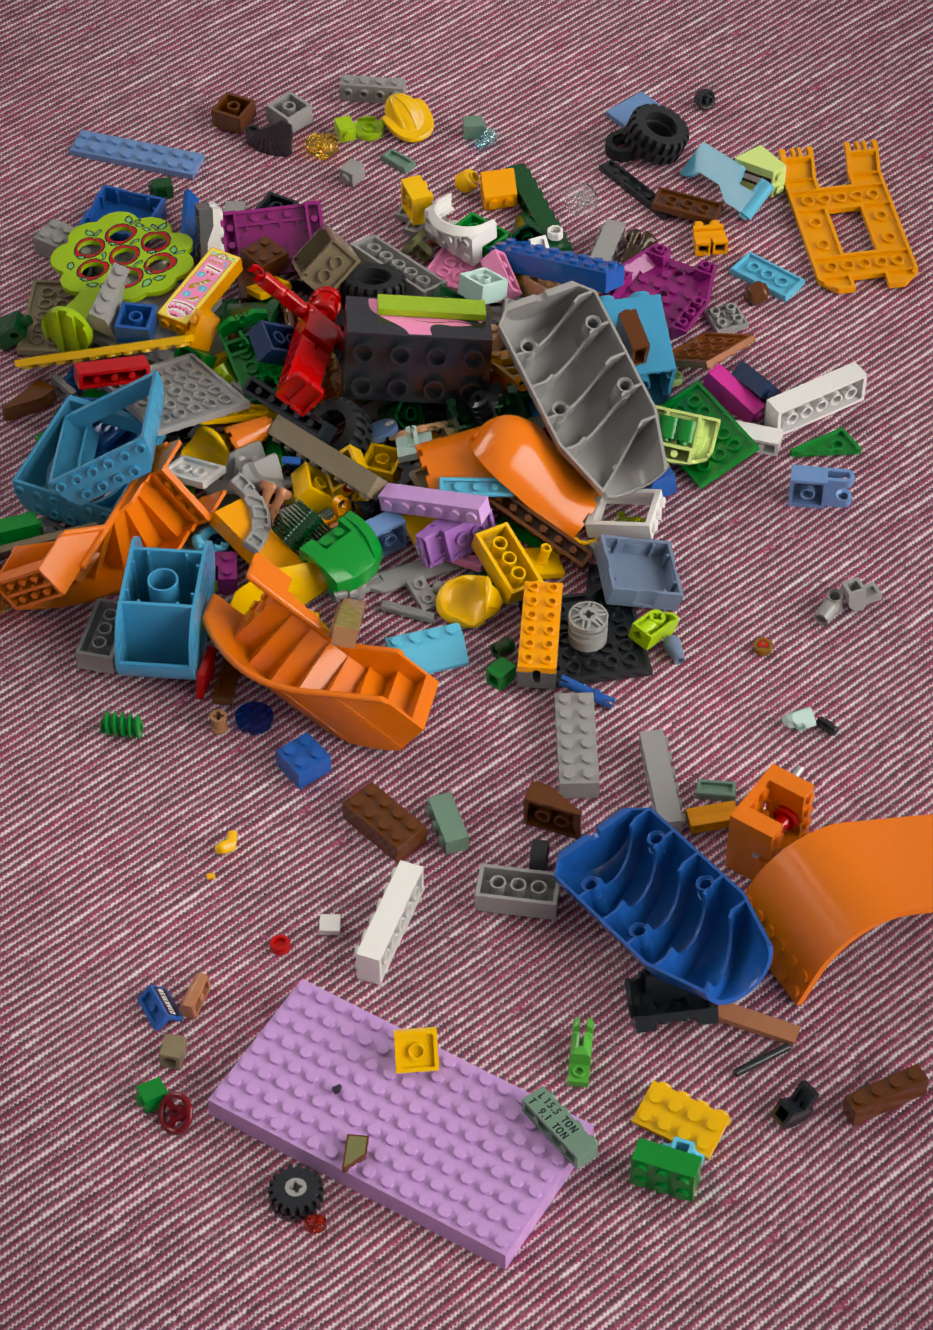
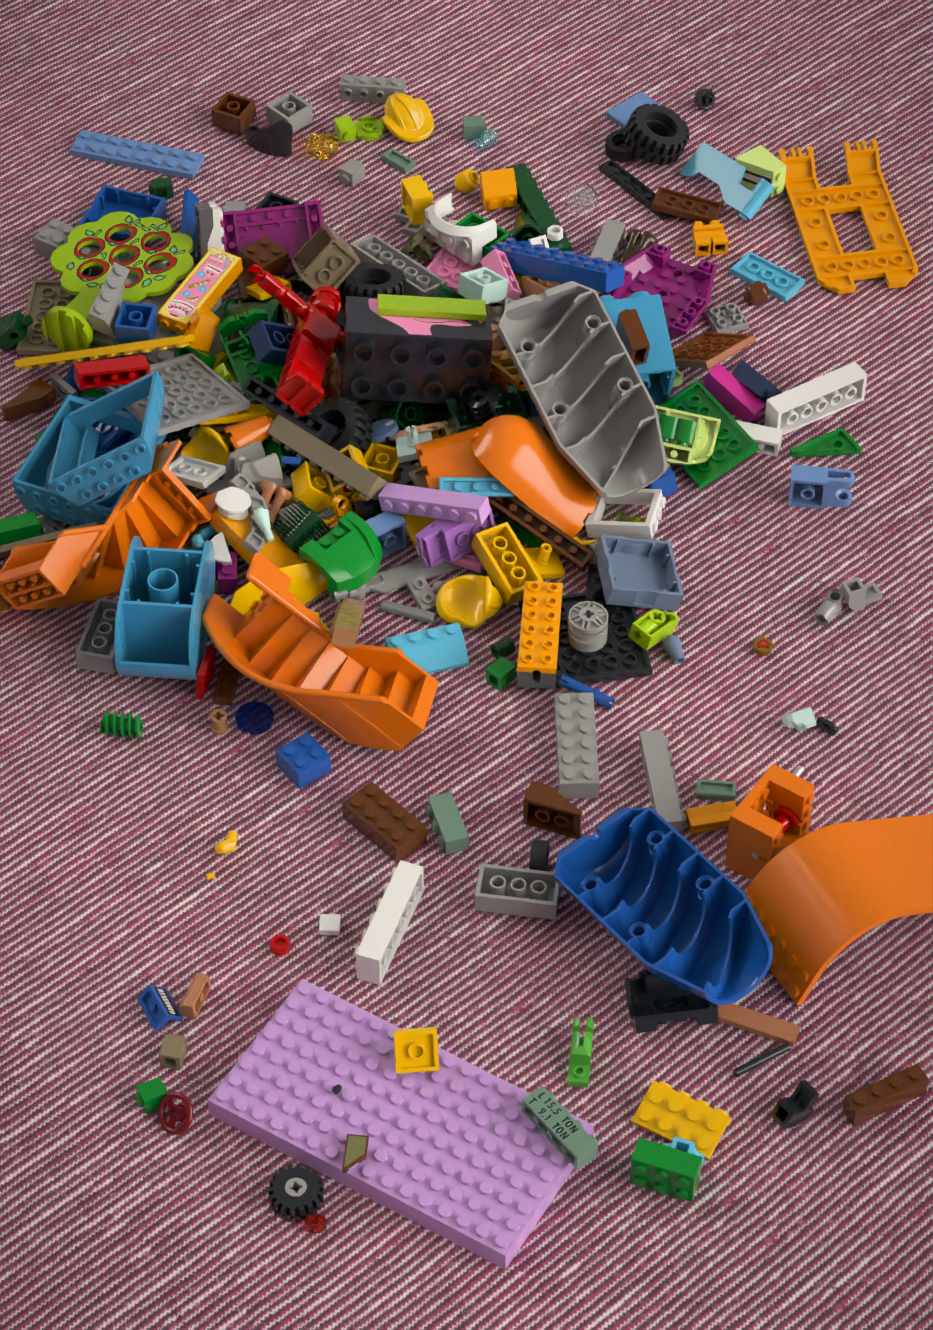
none -> white tile [211,532,233,566]
none -> white hat [215,487,251,520]
none -> light aqua cone [251,508,274,542]

